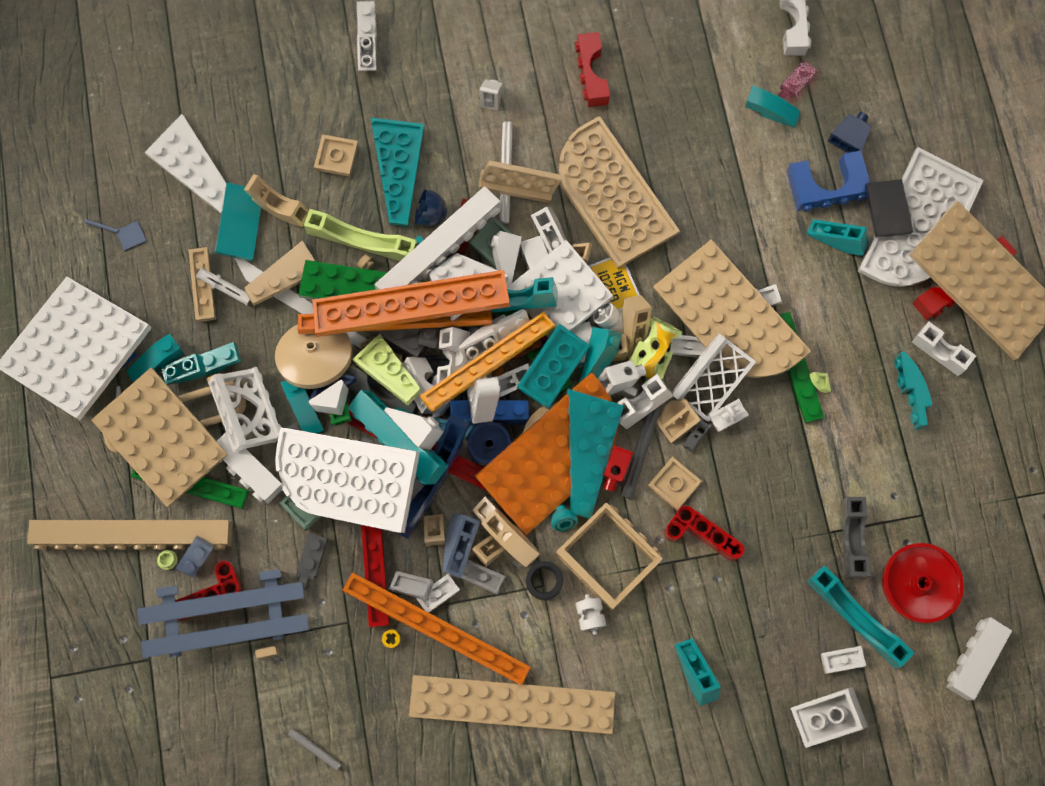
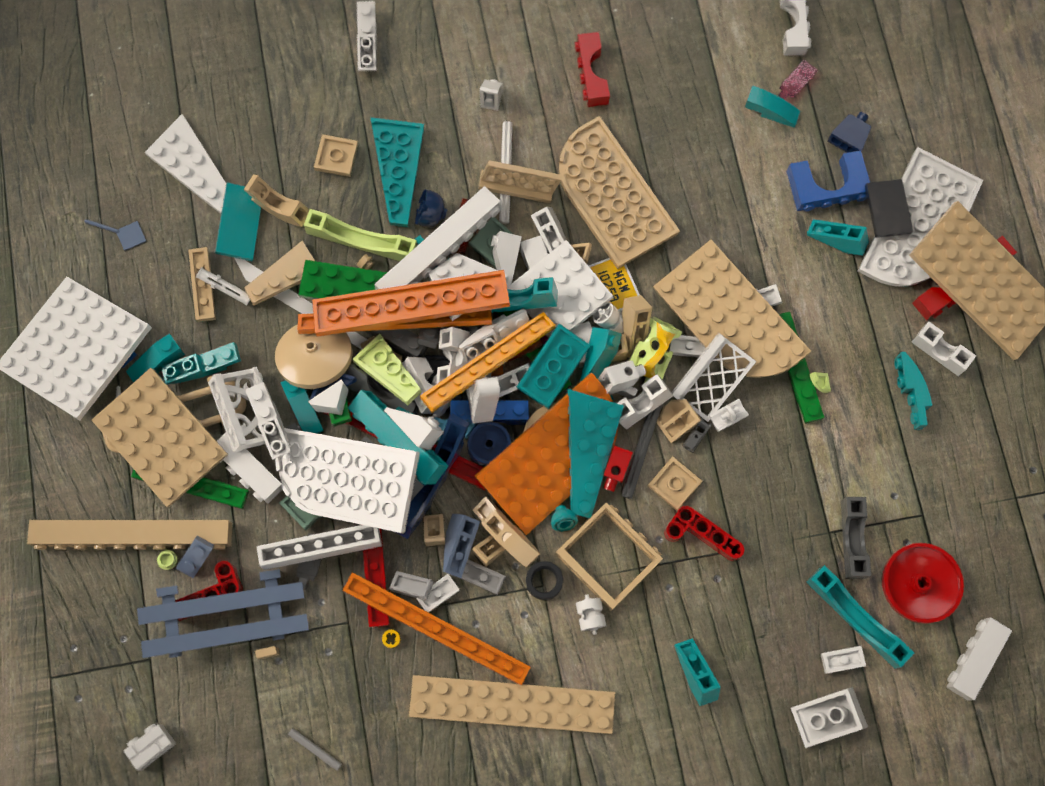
none -> white brick [124,723,176,771]
none -> white slope [245,382,291,460]
none -> white brick [257,525,382,570]

